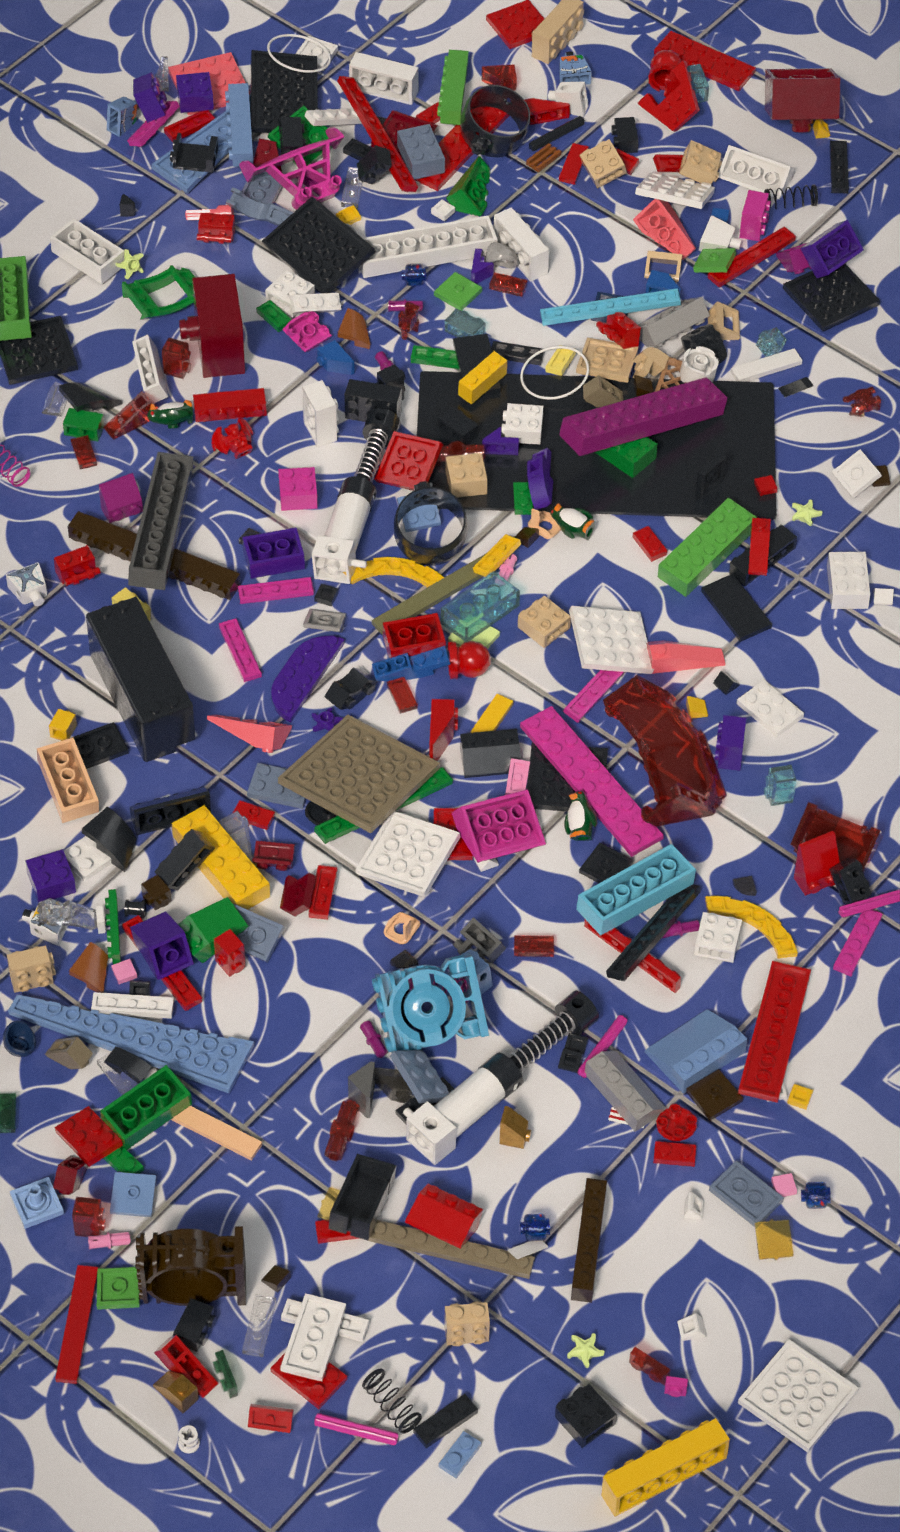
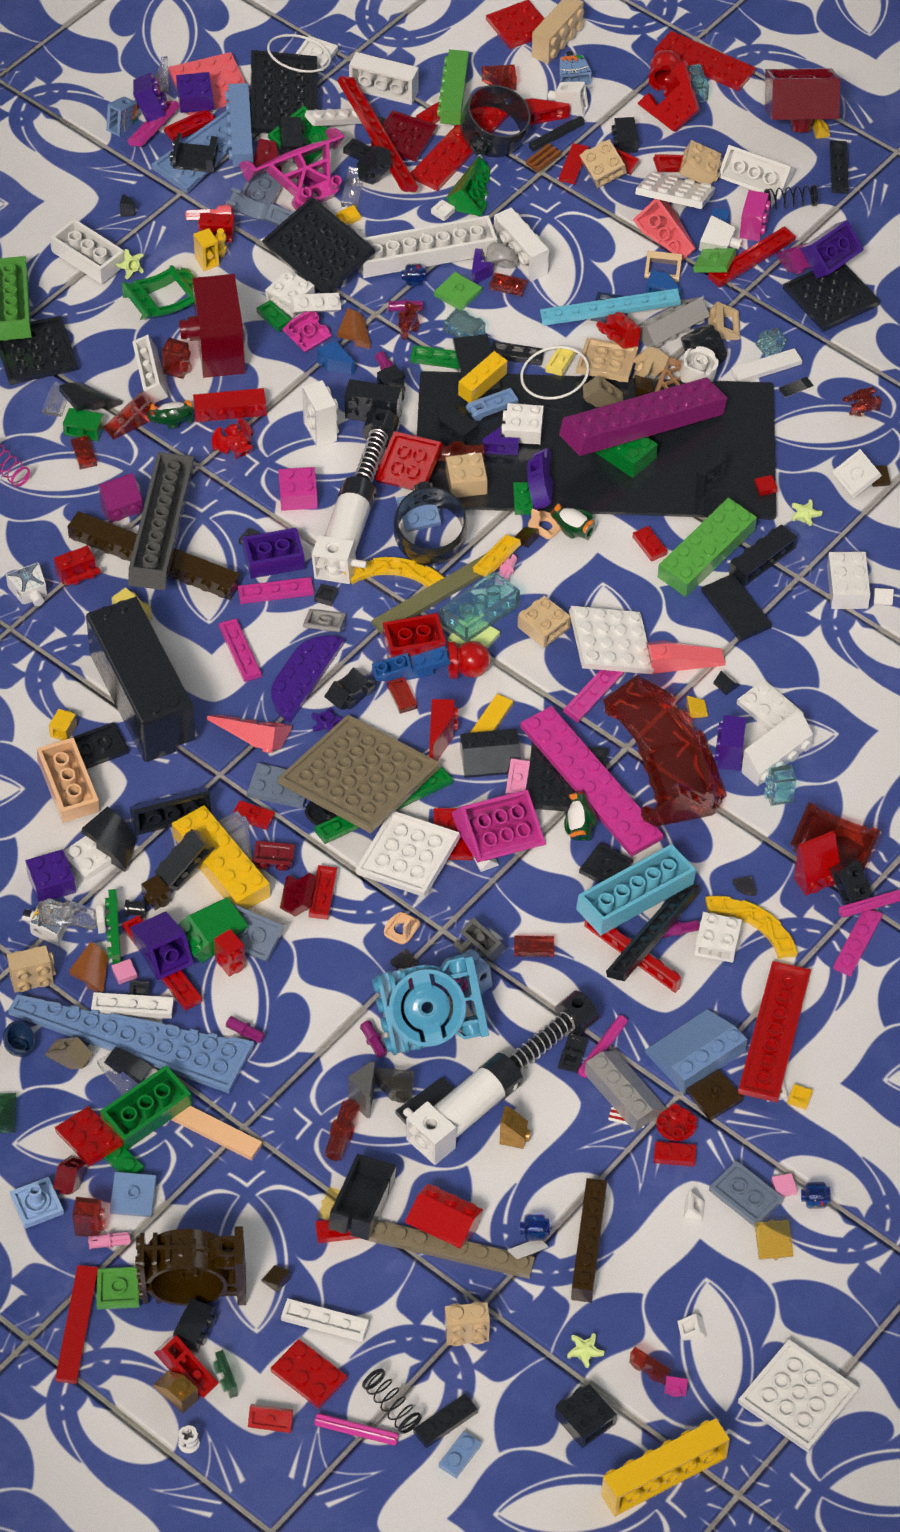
clear tile [242,1294,277,1357] -> none
white plate [281,1293,346,1382] -> none
sand blue plate [390,1050,449,1103] -> none
sand blue brick [397,124,445,179] -> none
red slope [748,518,771,576] -> none
none -> yellow brick [193,228,227,271]
none -> magenta axle [226,1016,265,1043]
none -> medium blue plate [466,388,519,422]
none -> white slope [741,709,813,786]

